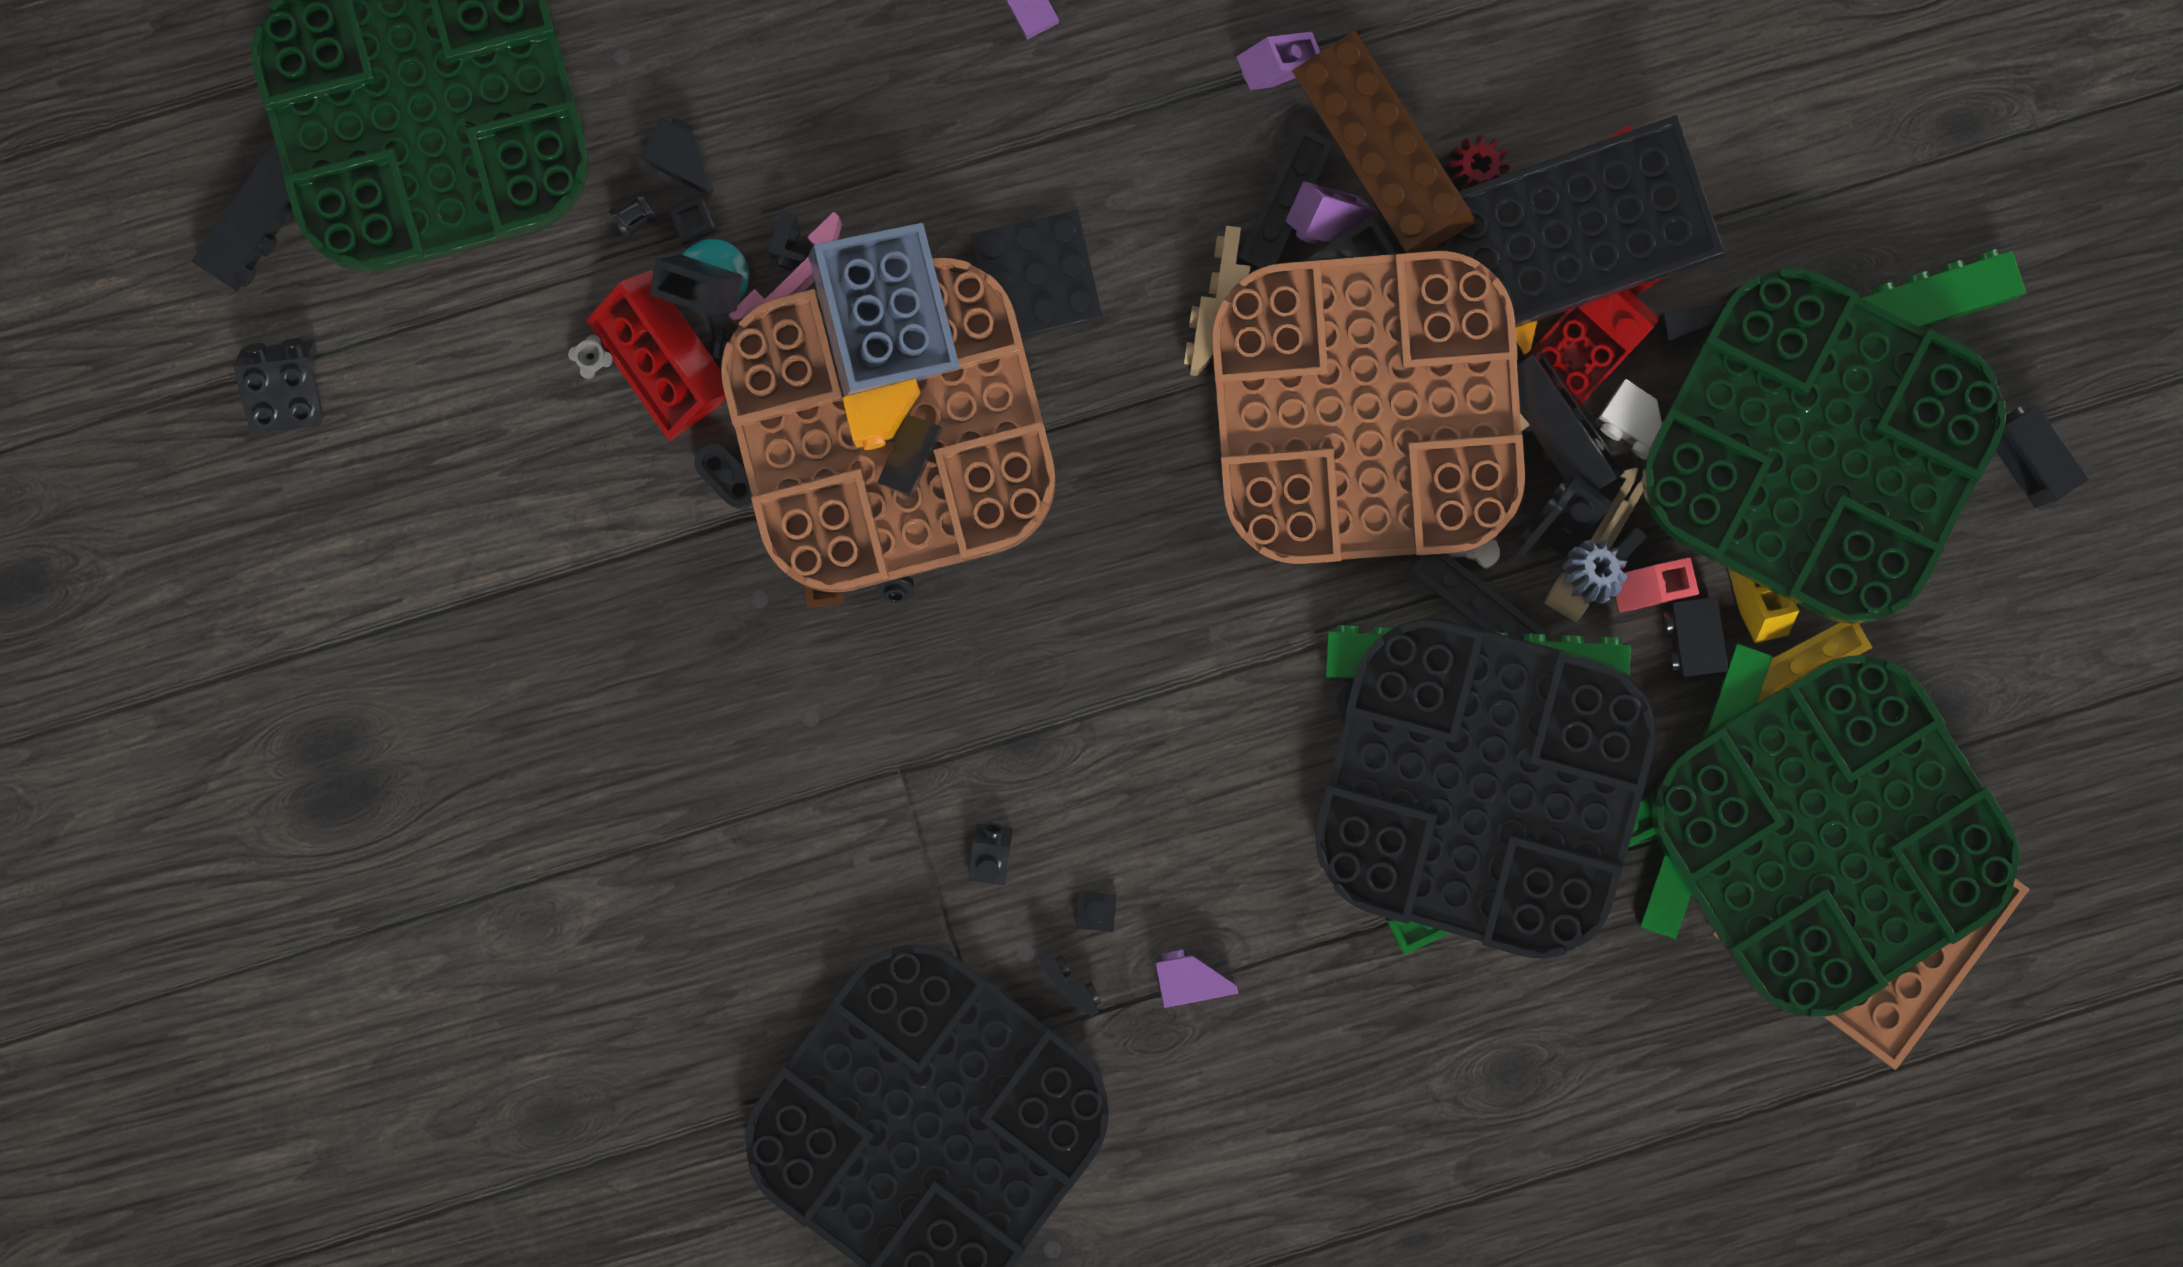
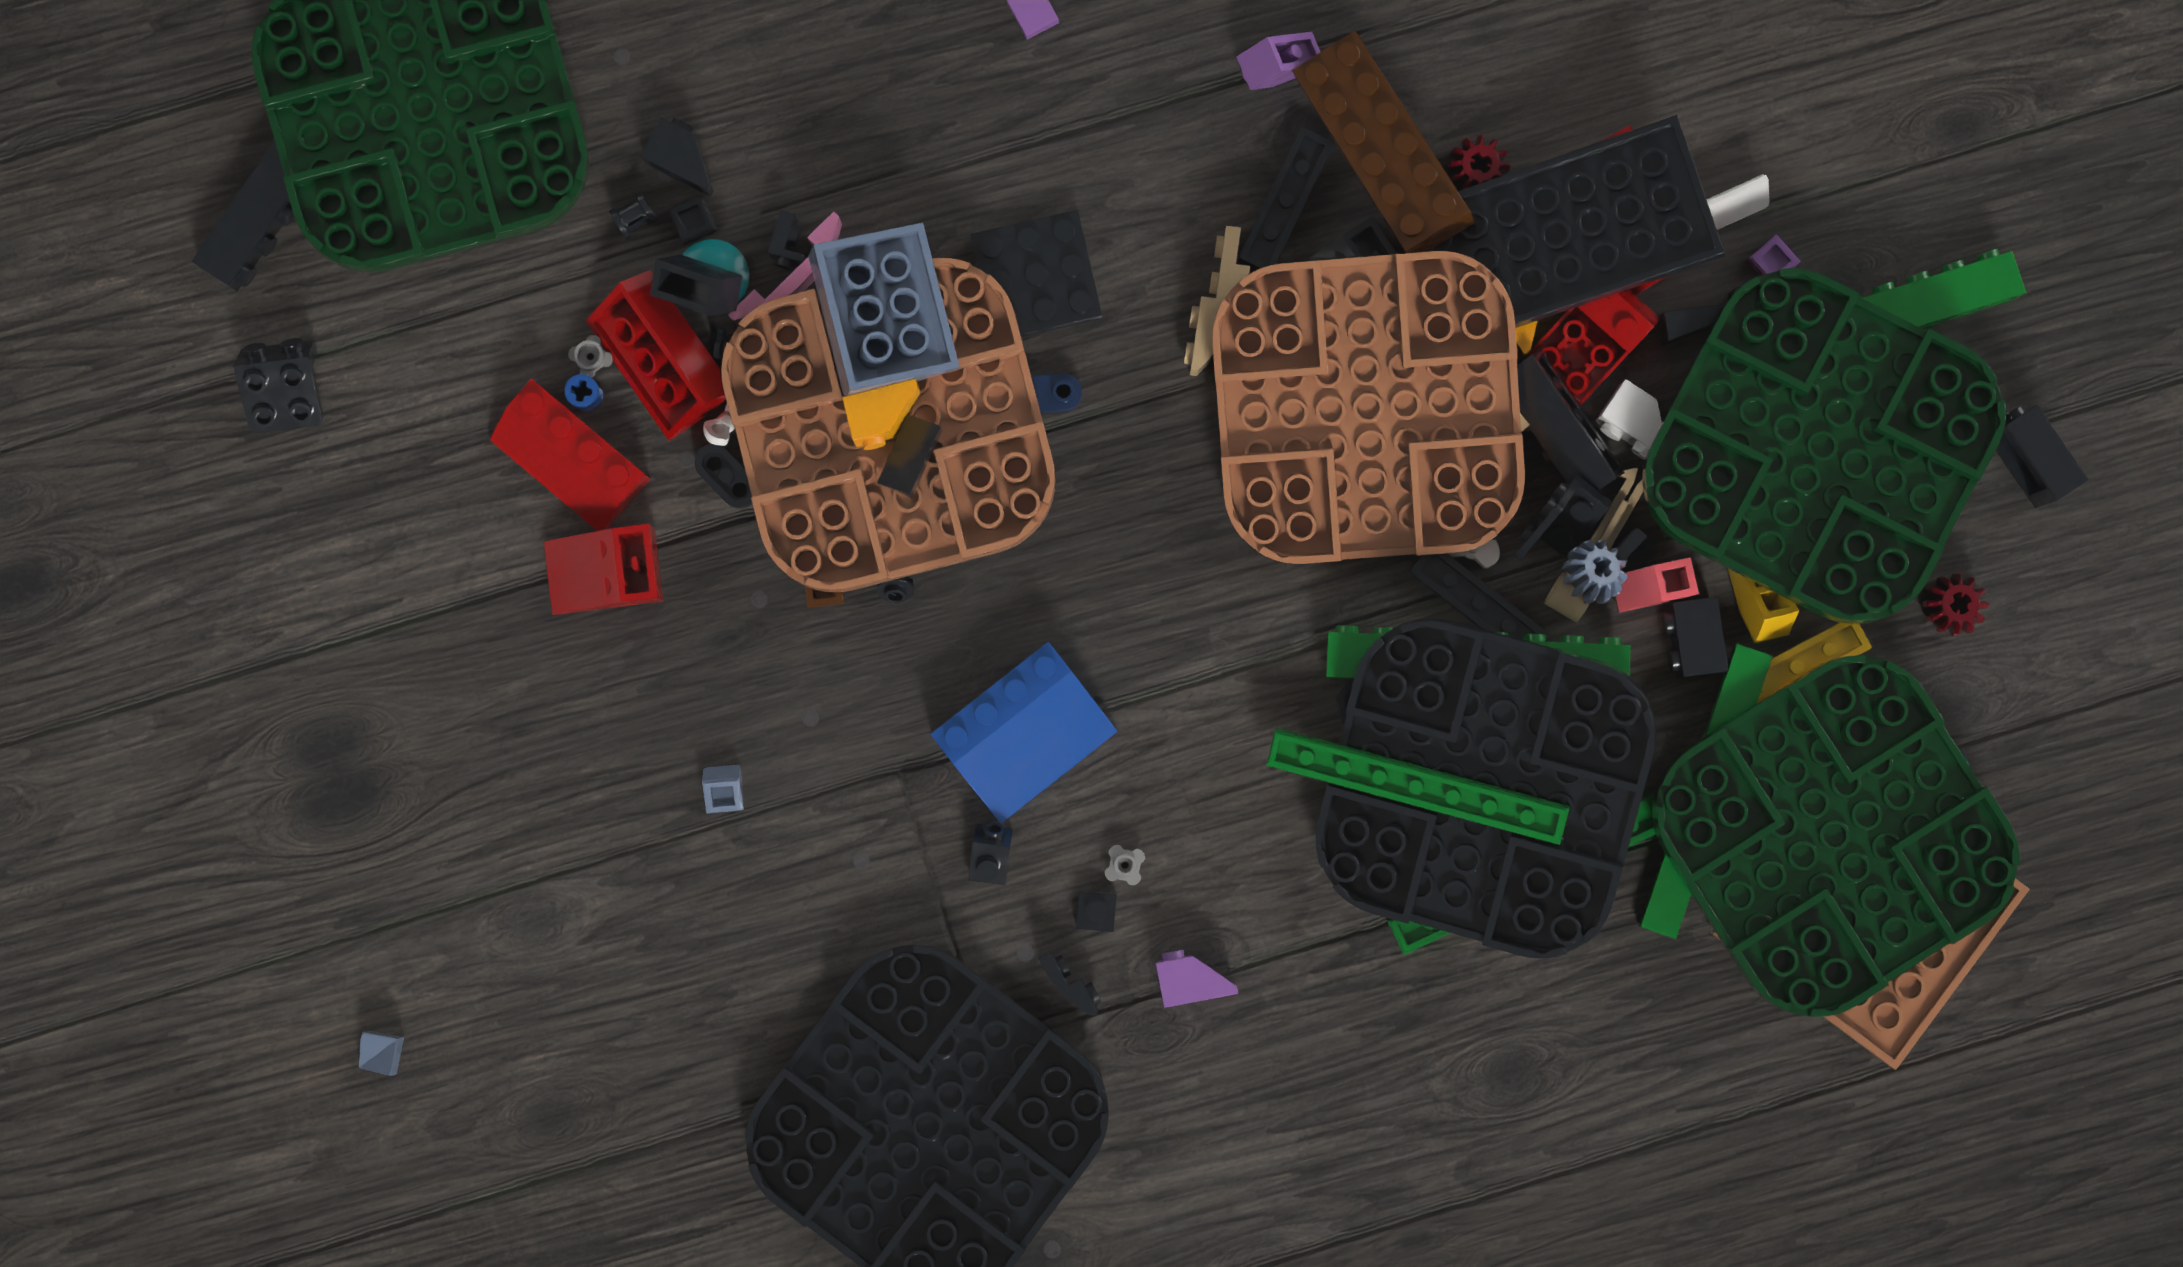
medium lavender slope [1285,181,1378,244] -> none
none -> sand blue slope [359,1030,404,1076]
none -> red slope [490,378,651,531]
none -> red slope [544,524,664,615]
none -> blue bush [565,374,603,412]
none -> sand blue slope [702,765,744,813]
none -> white piece [703,404,735,446]
none -> blue slope [930,642,1118,823]
none -> dark blue plate [1031,373,1082,414]
none -> light grey plate [1105,845,1145,885]
none -> green tile [1266,728,1570,845]
none -> white slope [1706,174,1770,230]
none -> medium lavender tile [1746,234,1801,276]
none -> dark red gear [1922,573,1990,637]

